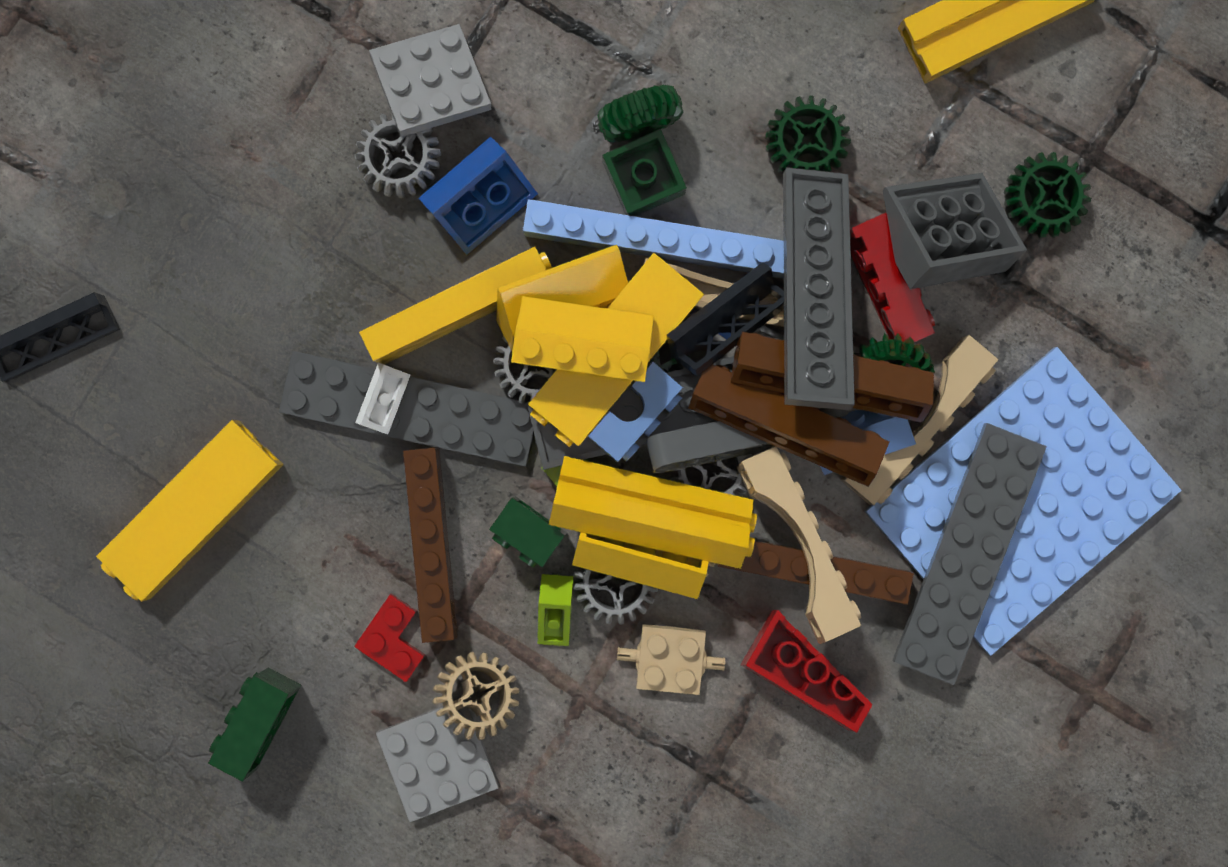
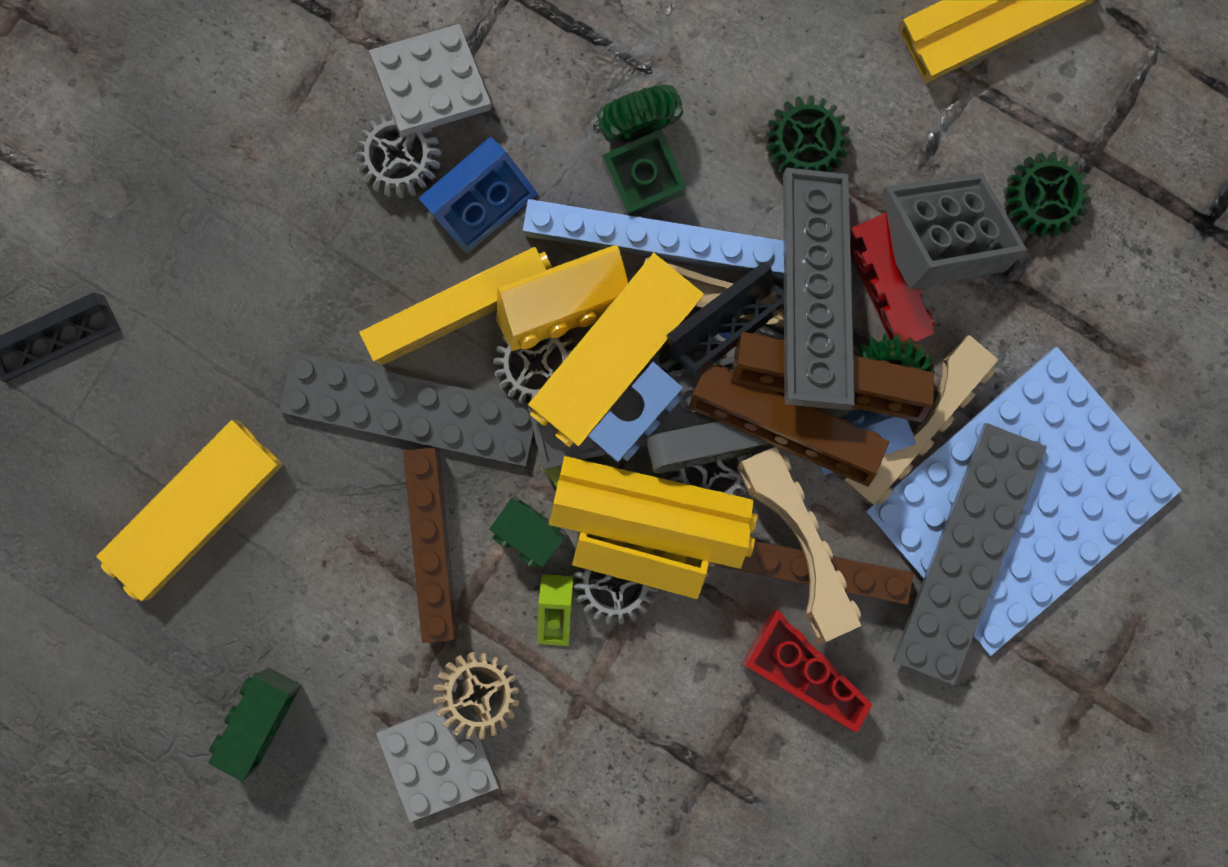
red plate [354,593,425,682] -> none
white plate [355,363,410,434] -> none
yellow slope [511,296,654,382] -> none
tan plate [617,624,725,695] -> none

